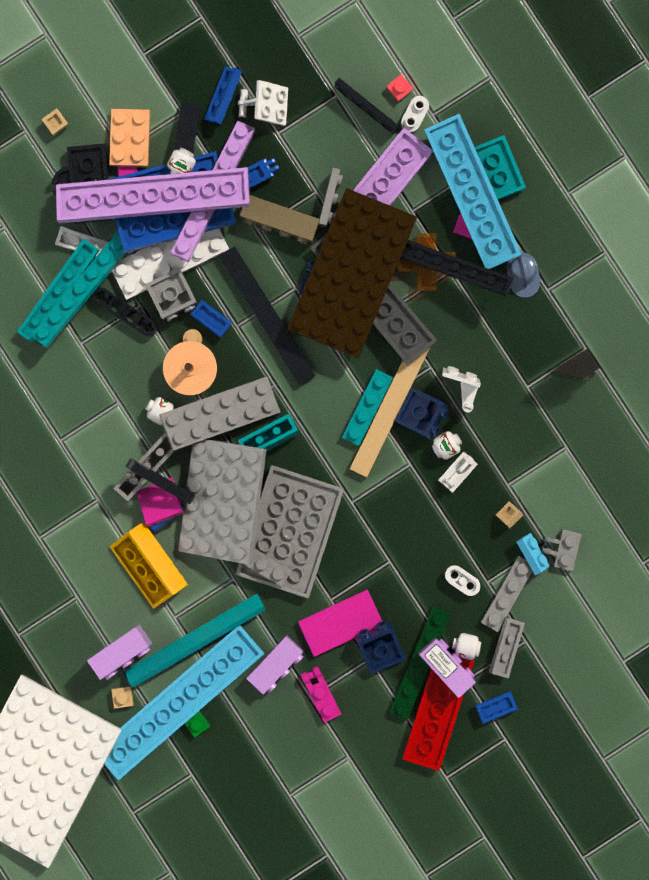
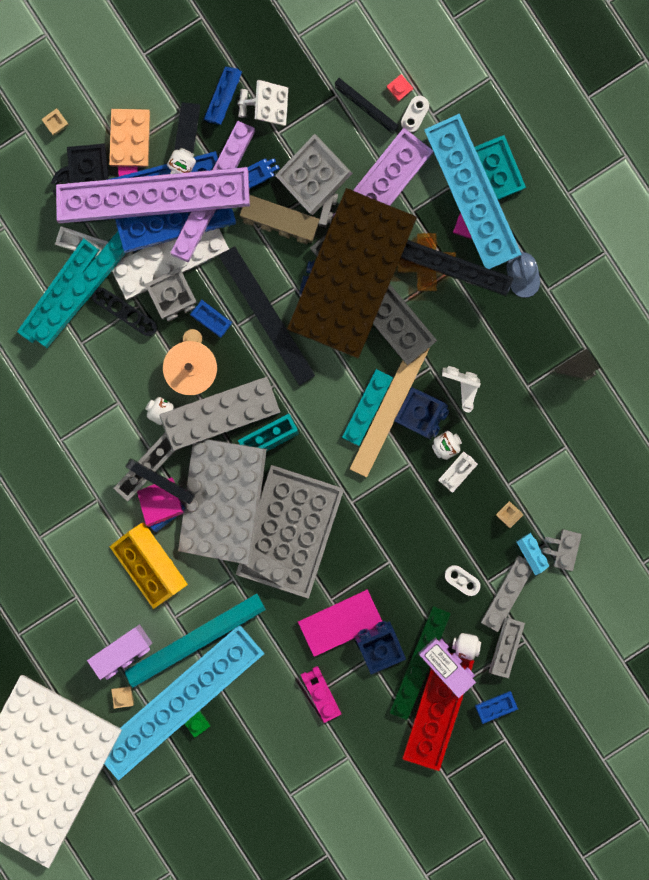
lavender brick [246,635,303,694] -> none
none -> light grey plate [275,134,353,215]

